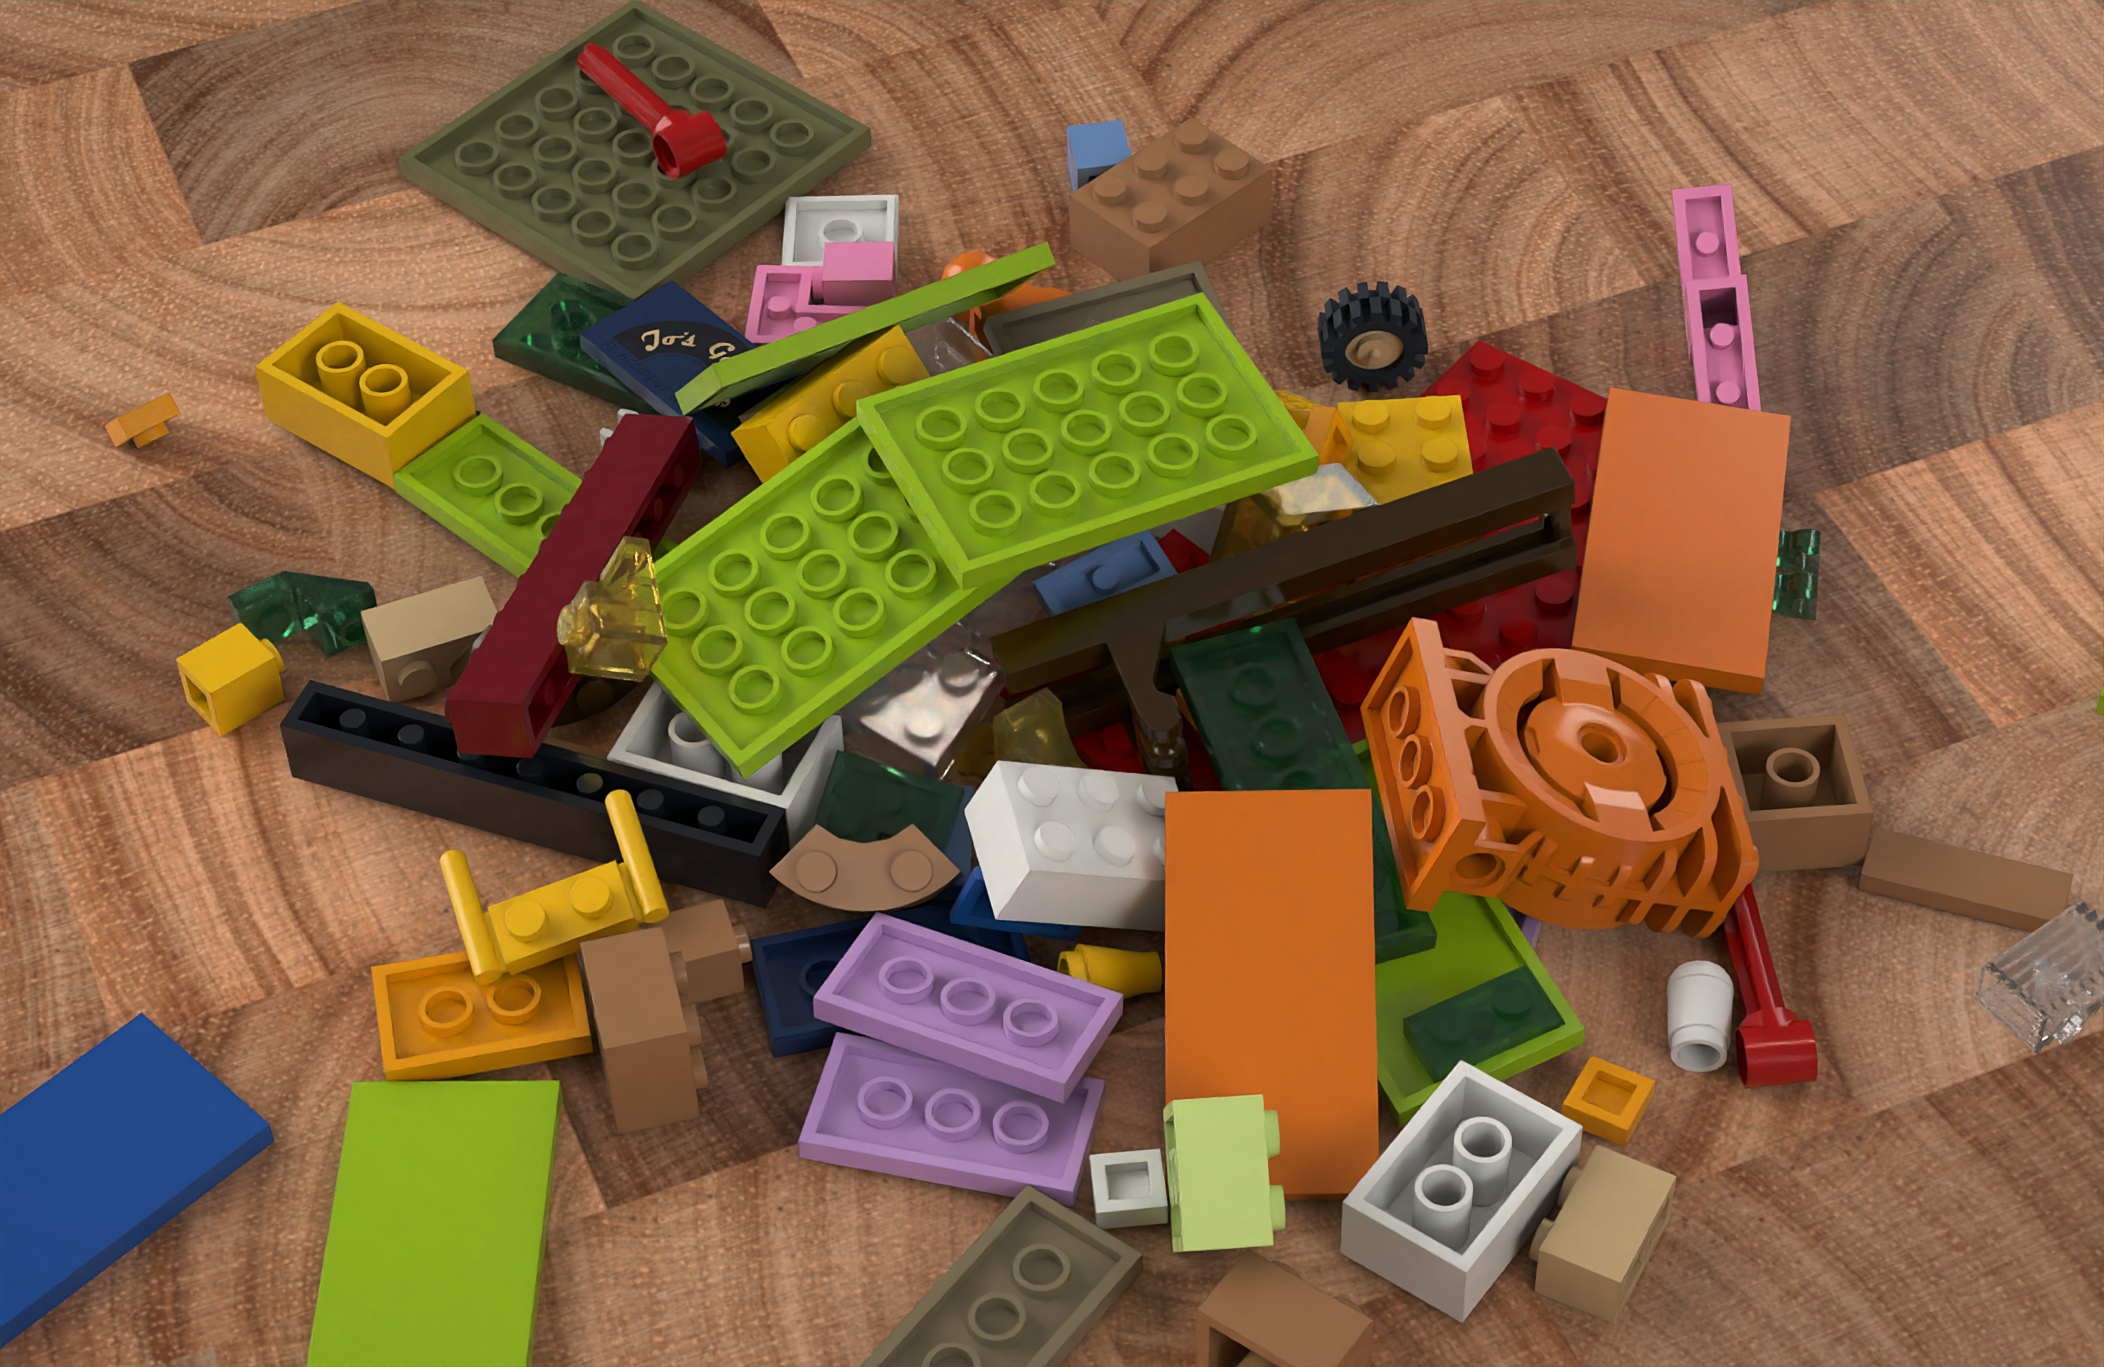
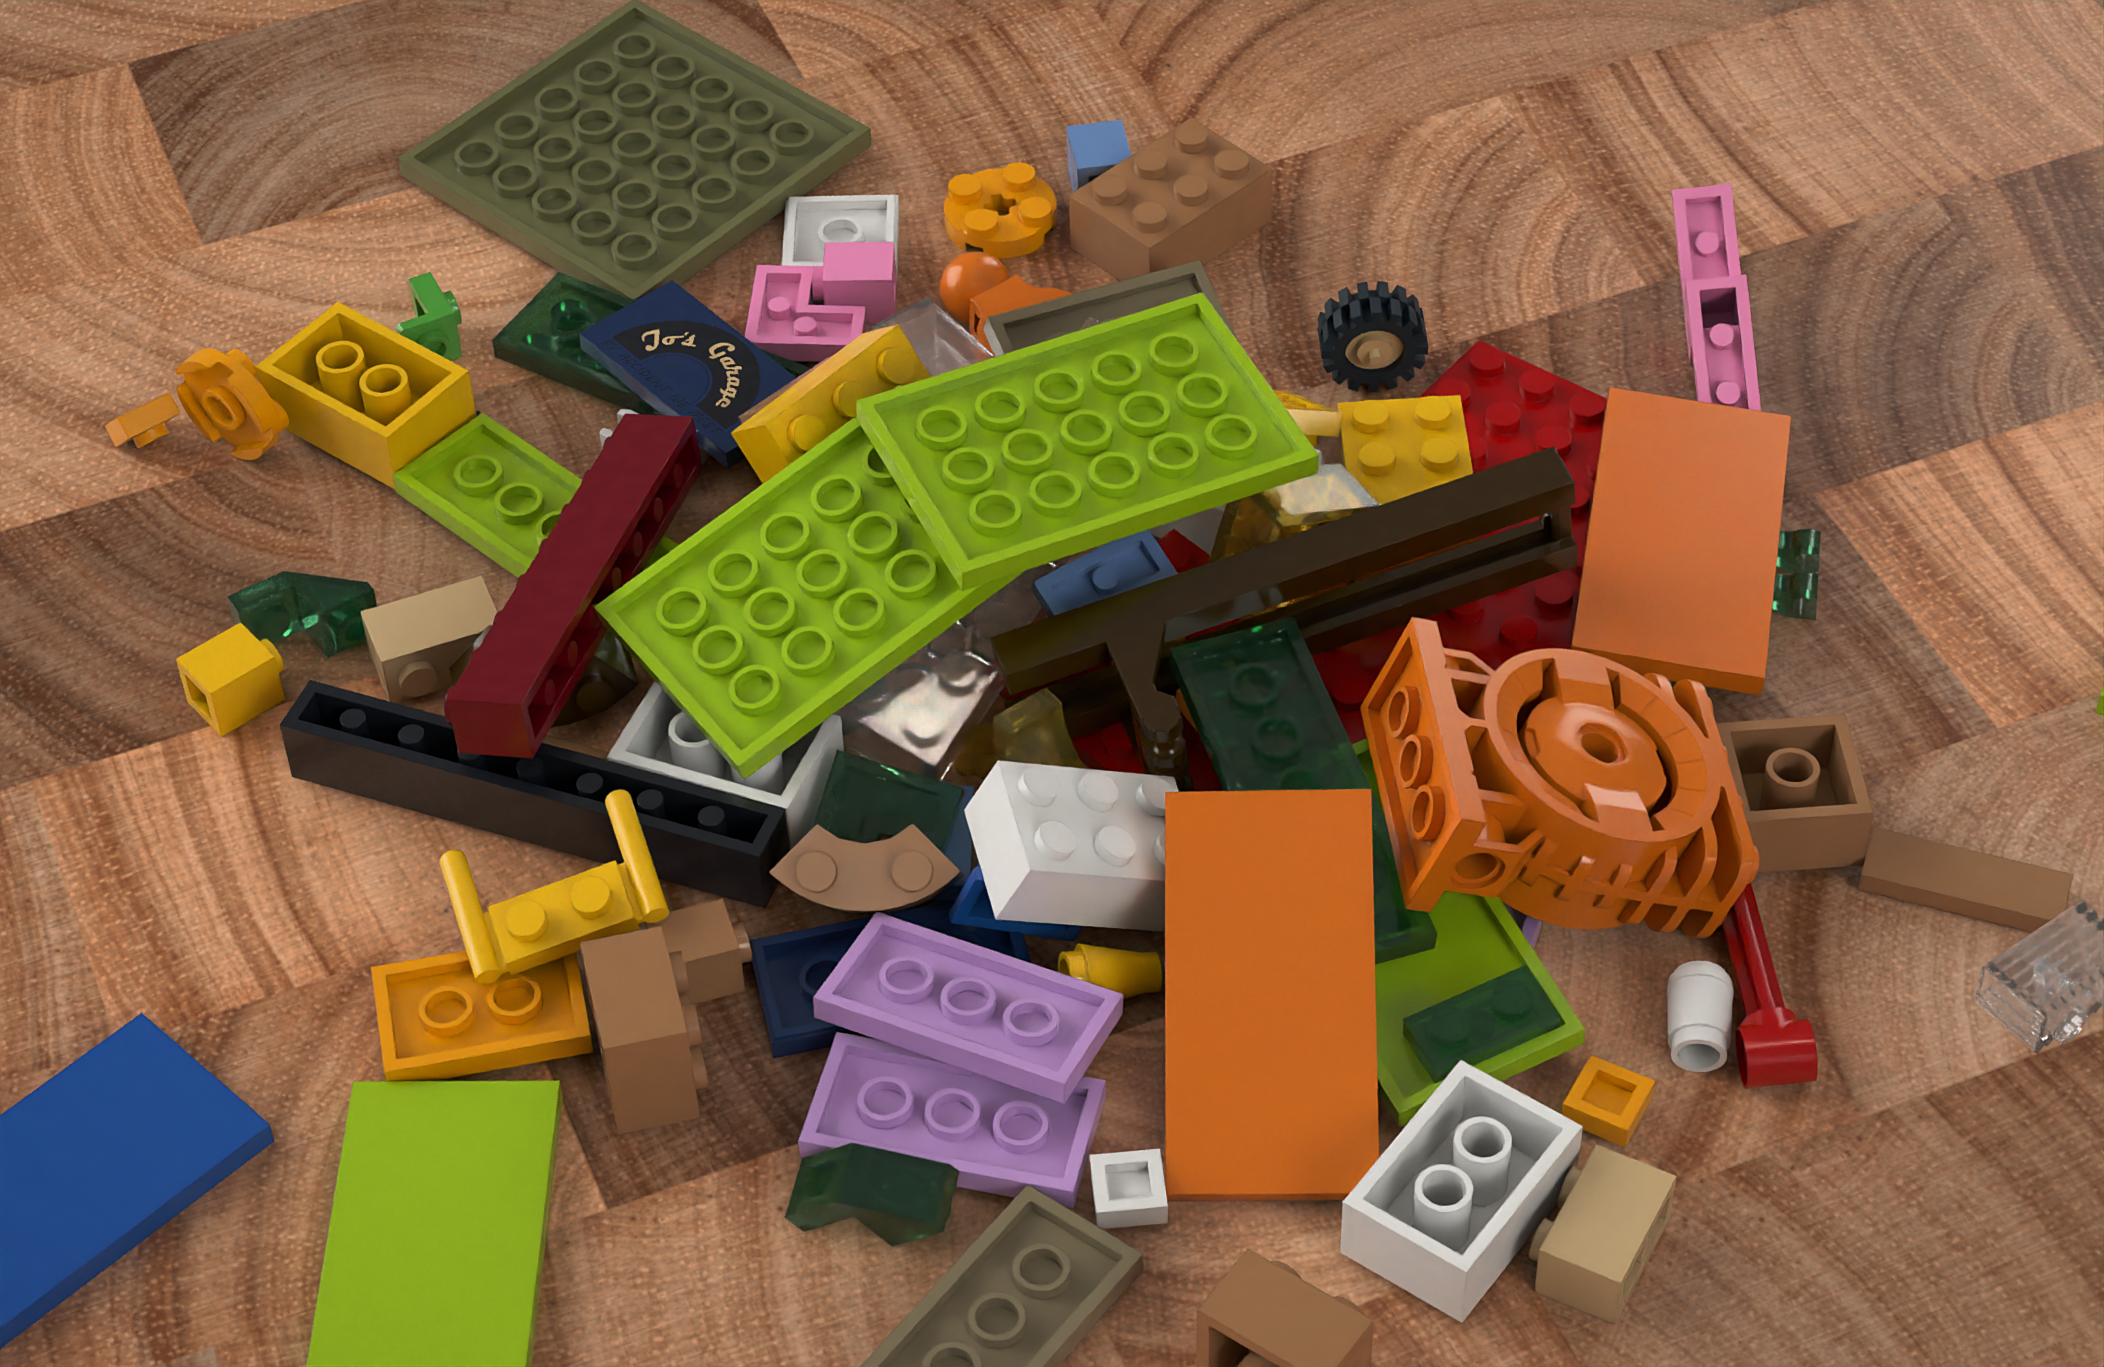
clear yellow arch [557,536,668,682] -> none
red axle [577,43,727,180] -> none
lime tile [675,241,1056,416] -> none
yellowish green brick [1163,1094,1286,1253] -> none
light orange plate [1302,405,1354,494] -> none
none -> light orange plate [176,348,289,460]
none -> bright green bracket [396,272,462,360]
none -> clear green slope [785,1142,960,1246]
none -> light orange plate [944,162,1057,259]

